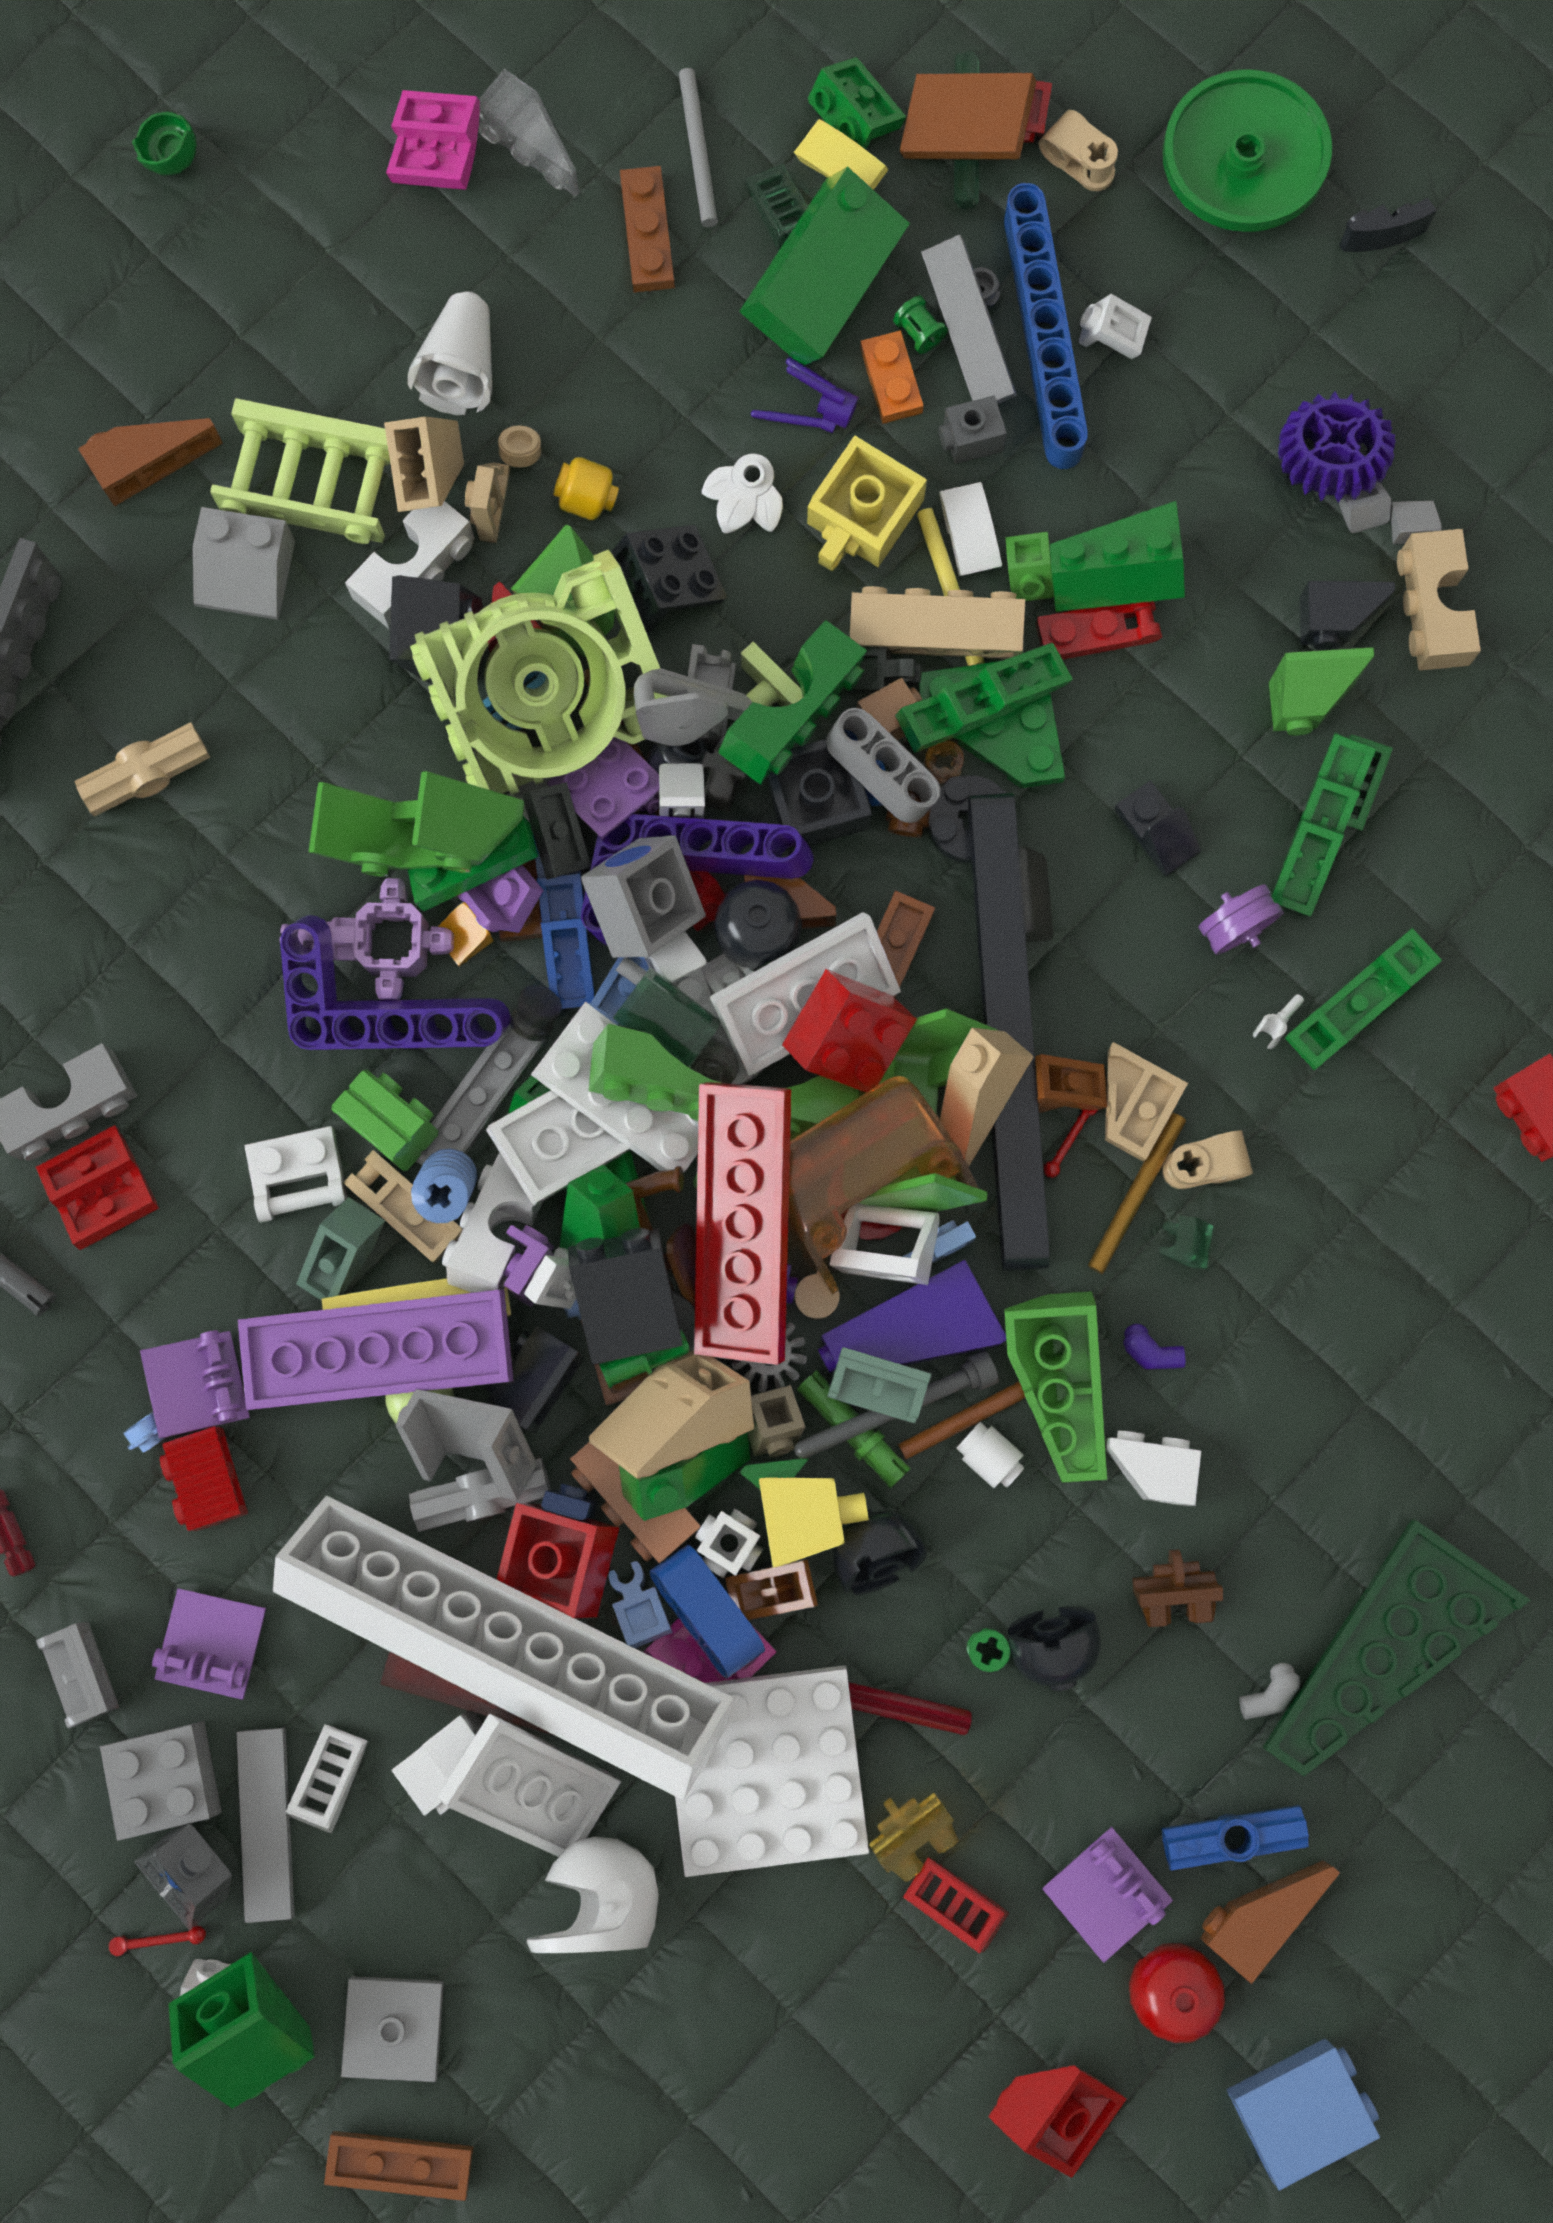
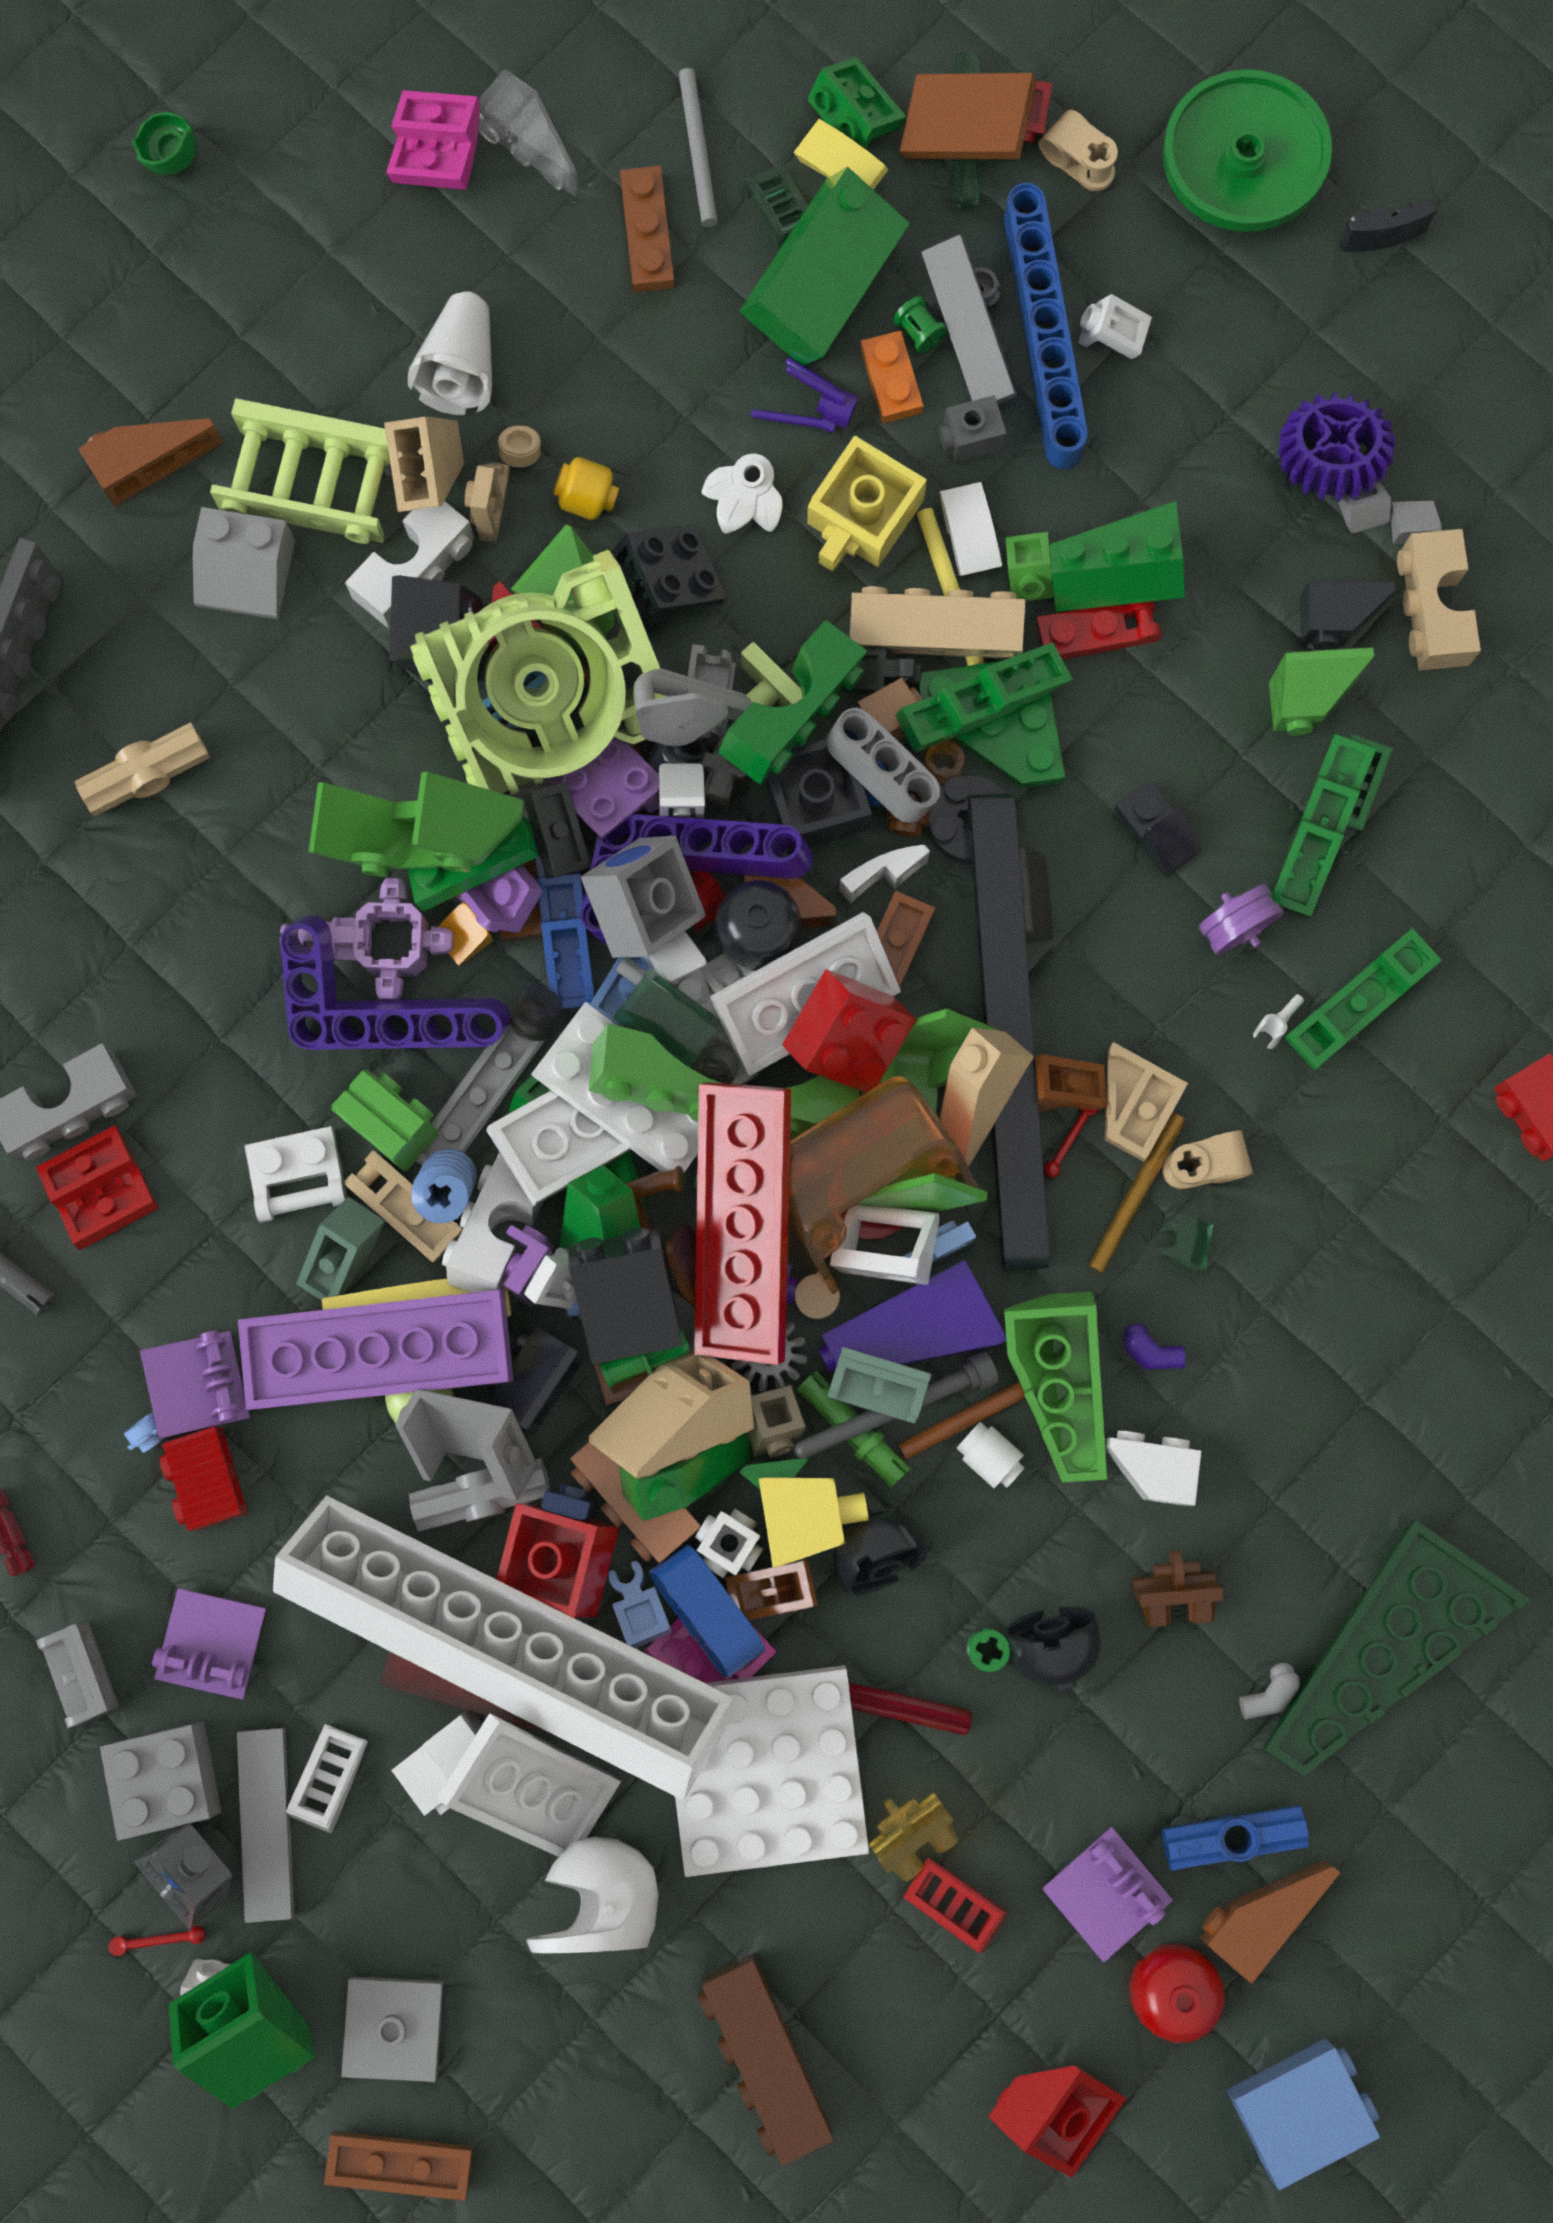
none -> reddish brown brick [698,1953,834,2166]
none -> white slope [839,845,930,904]

